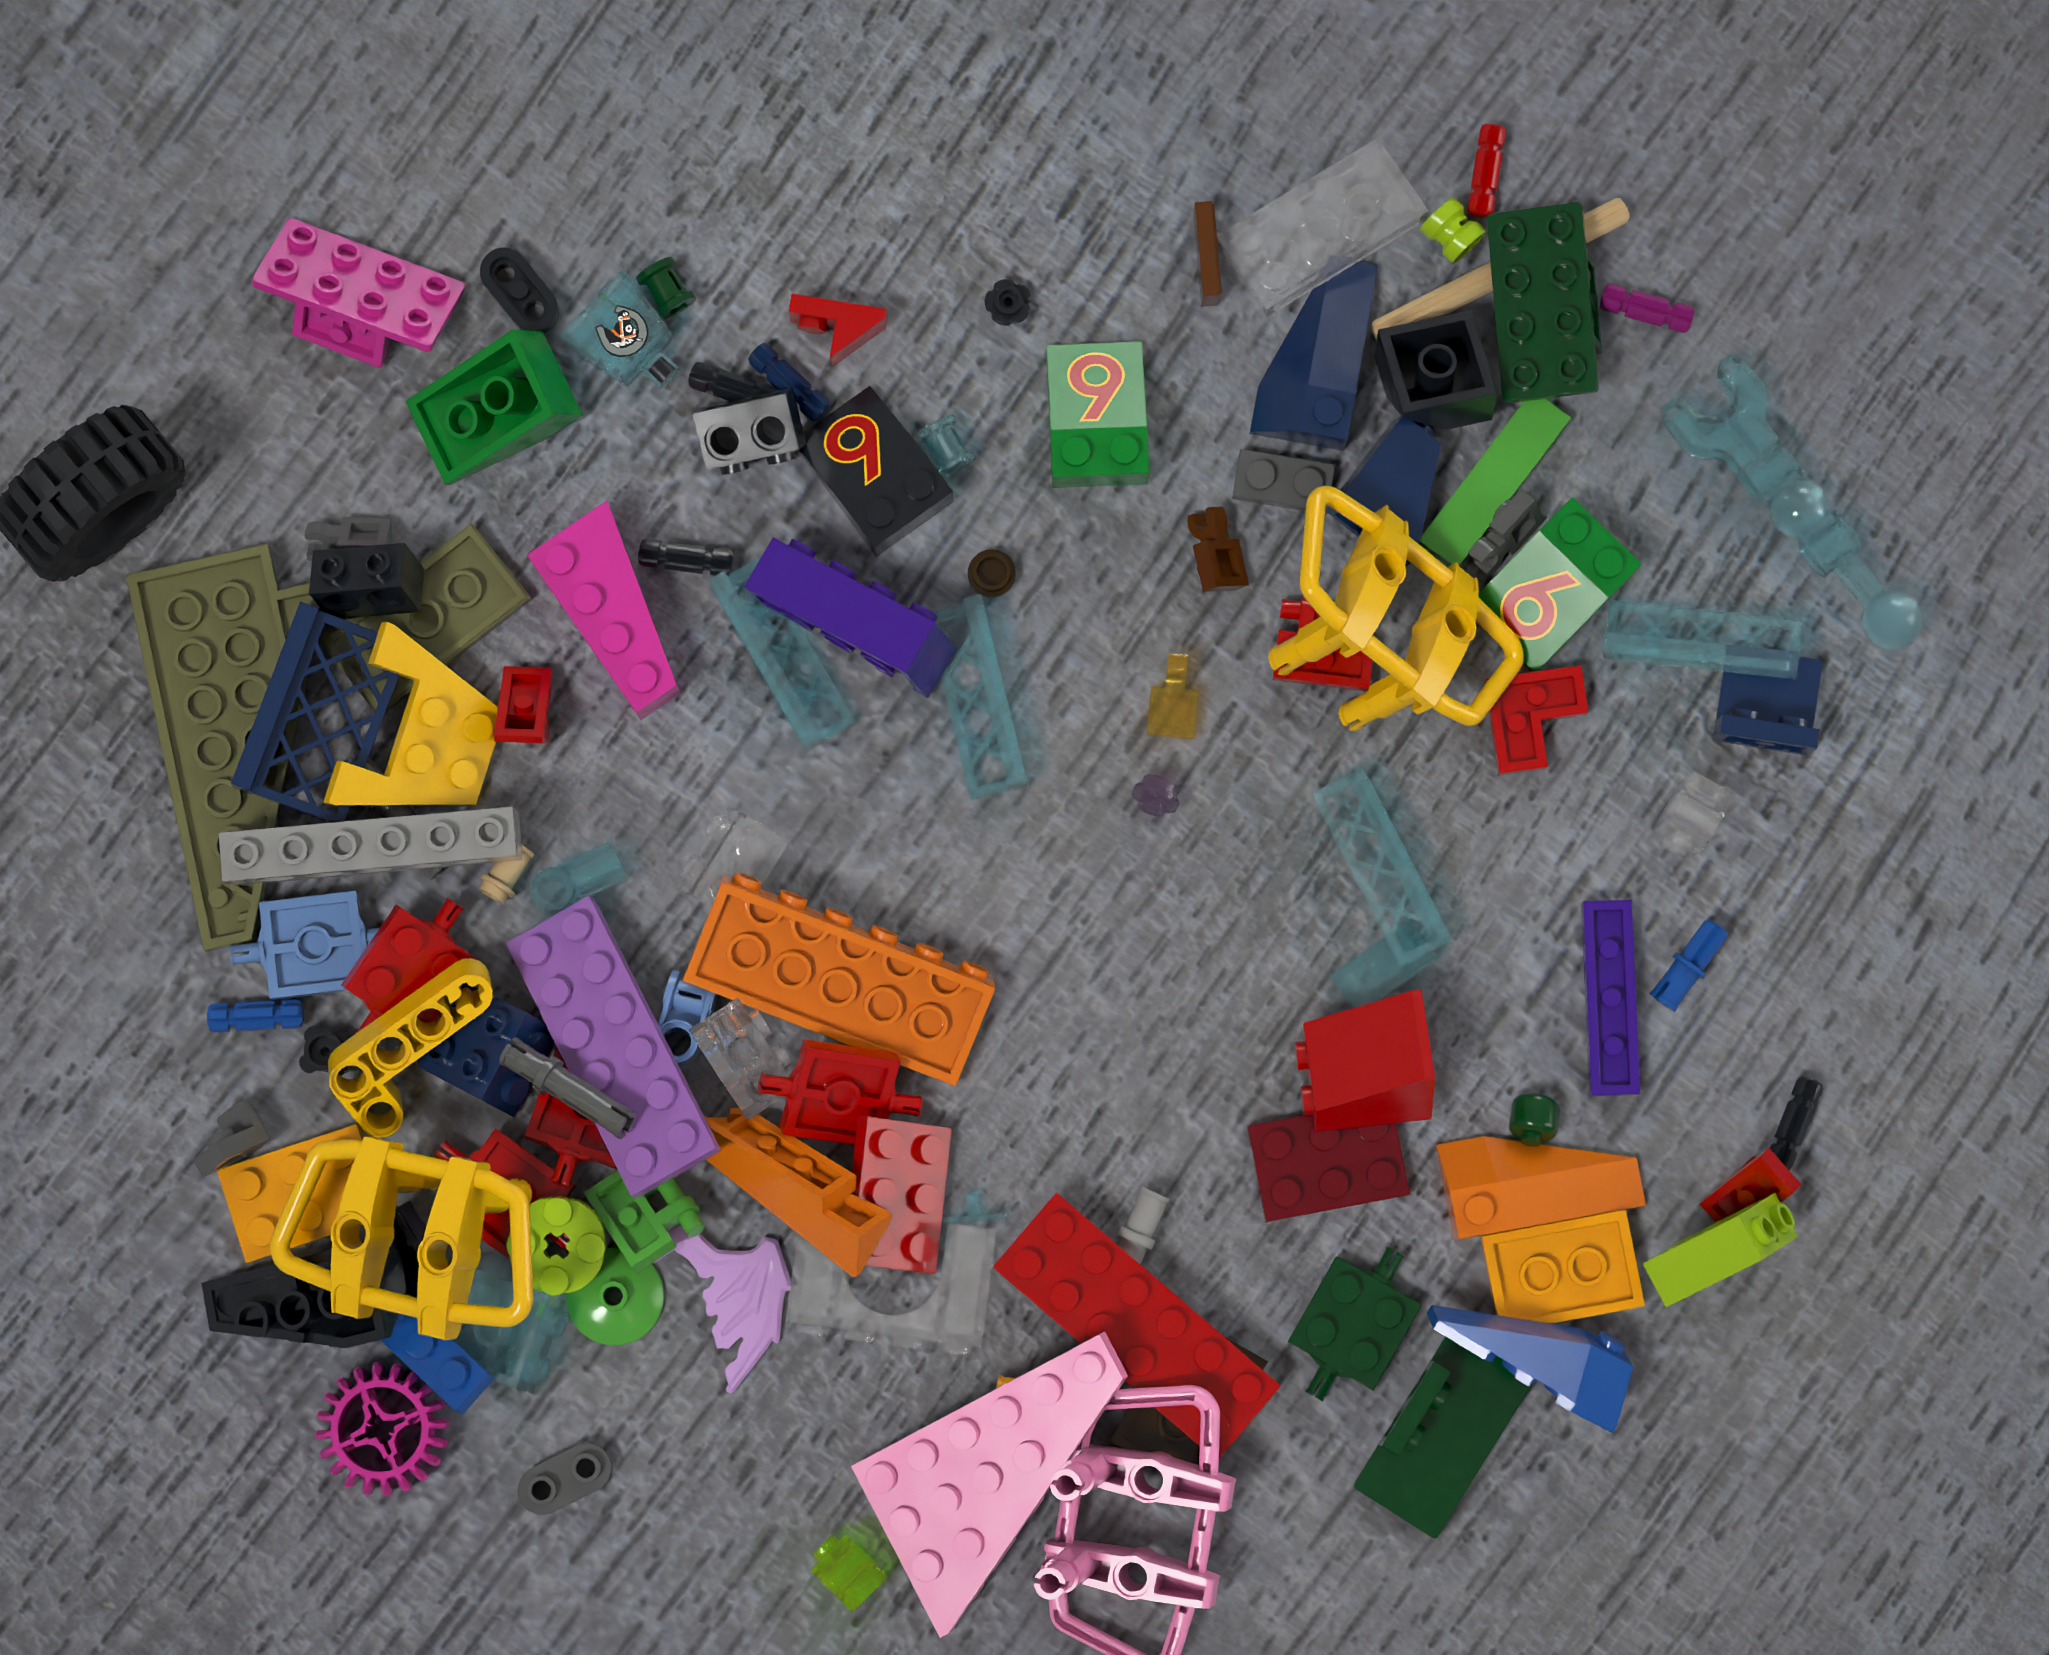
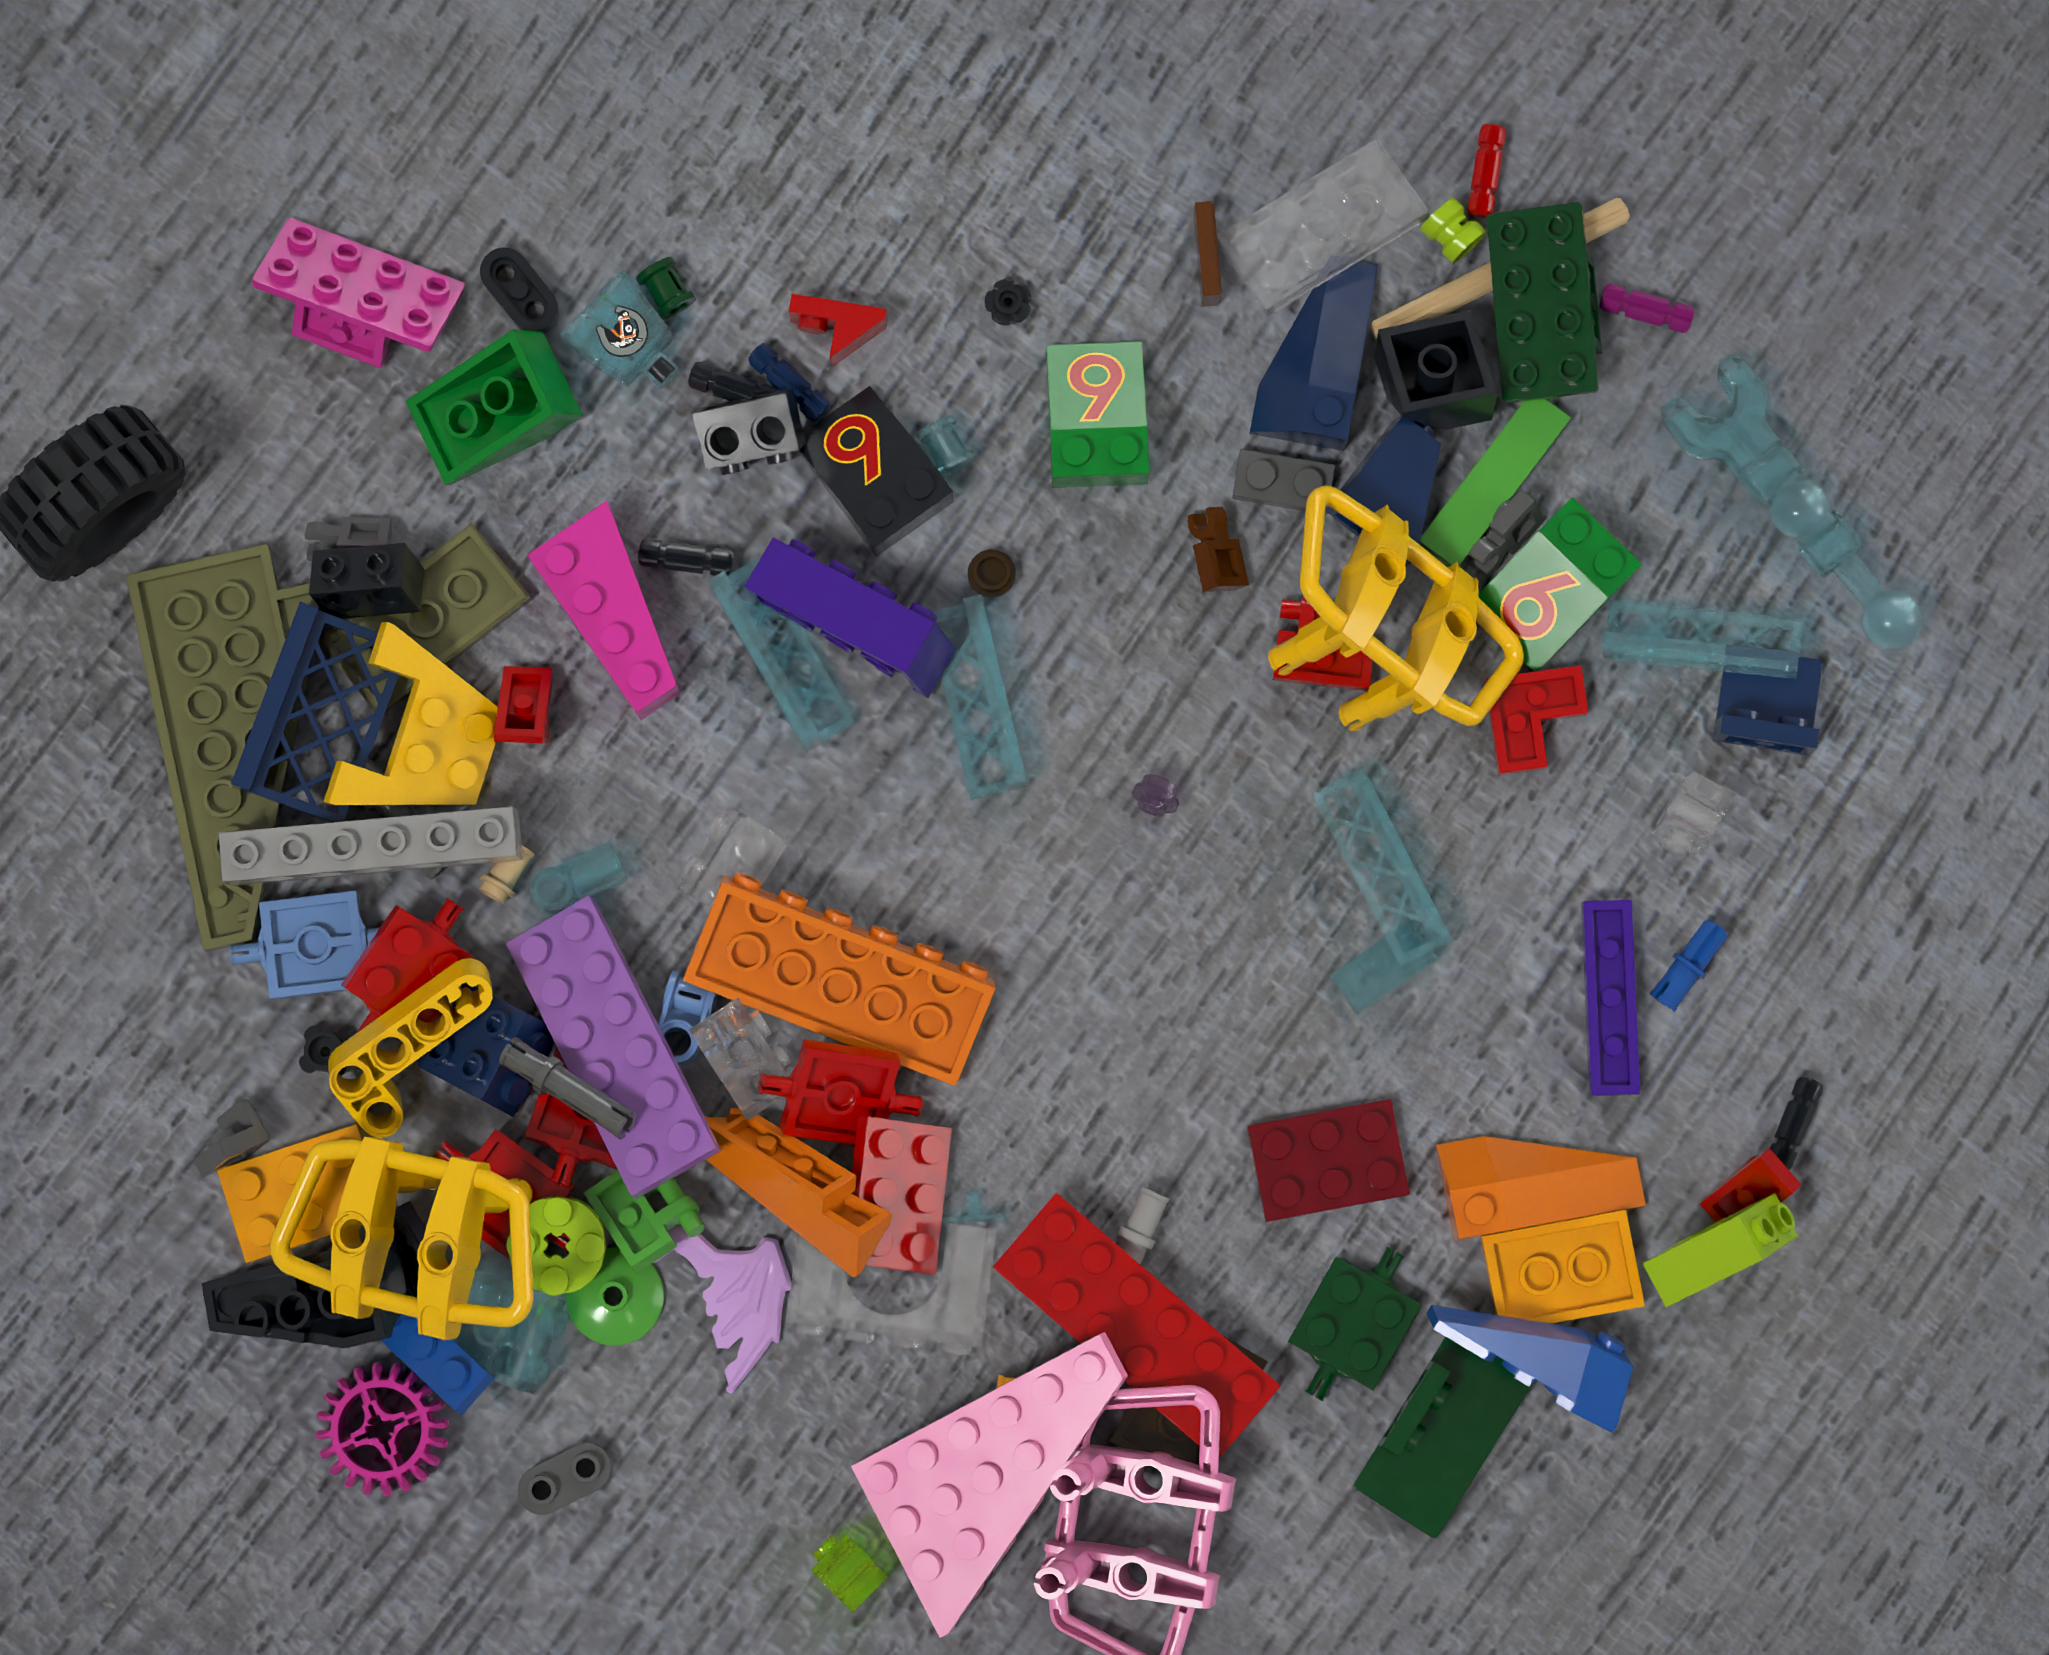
blue axle [207,1000,304,1033] -> none
clear yellow plate [1146,653,1199,740] -> none
red slope [1294,989,1435,1132] -> none
dark green piece [1509,1093,1560,1147] -> none

